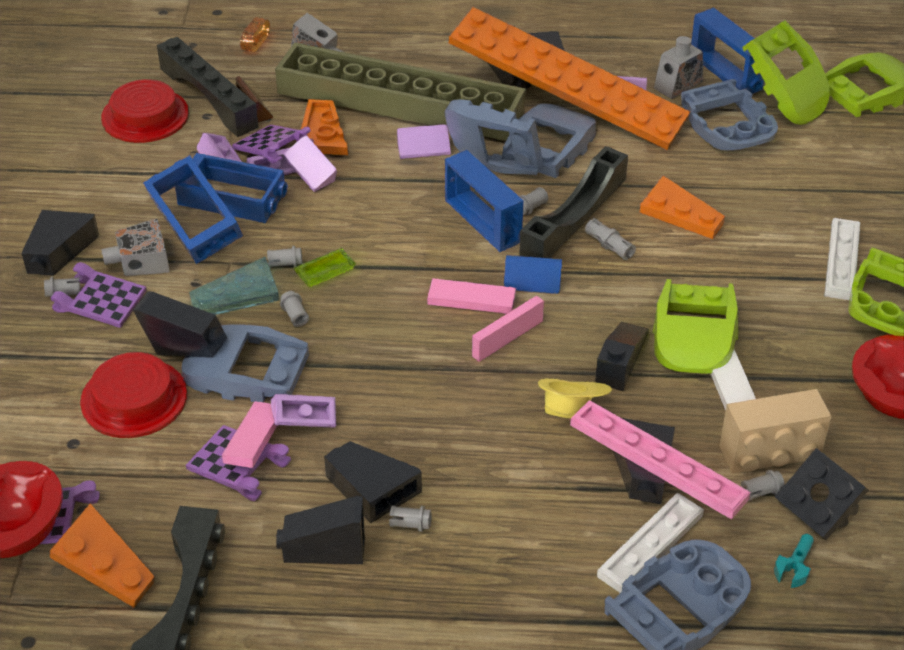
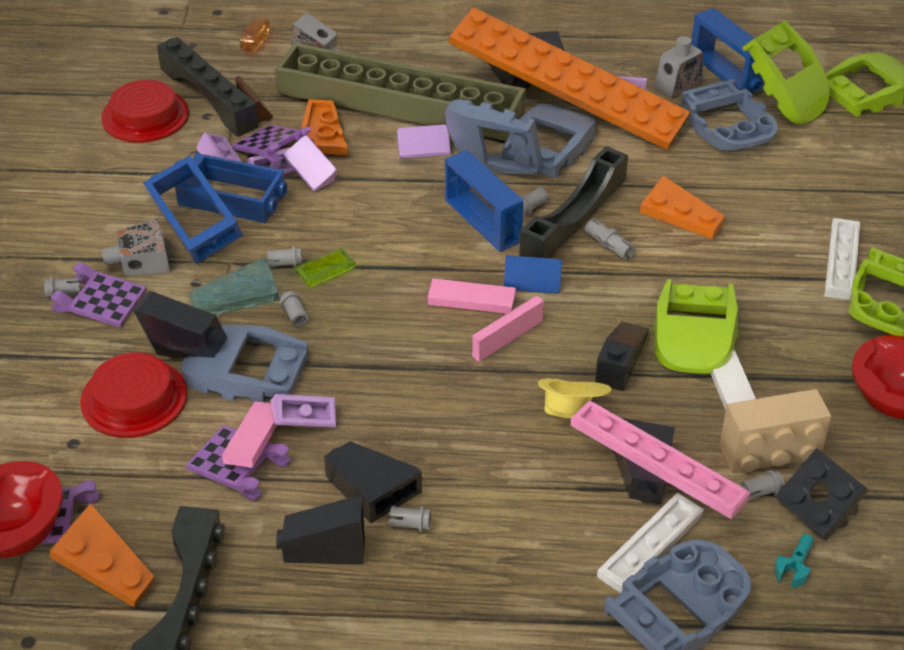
black slope [22,210,99,276] -> none

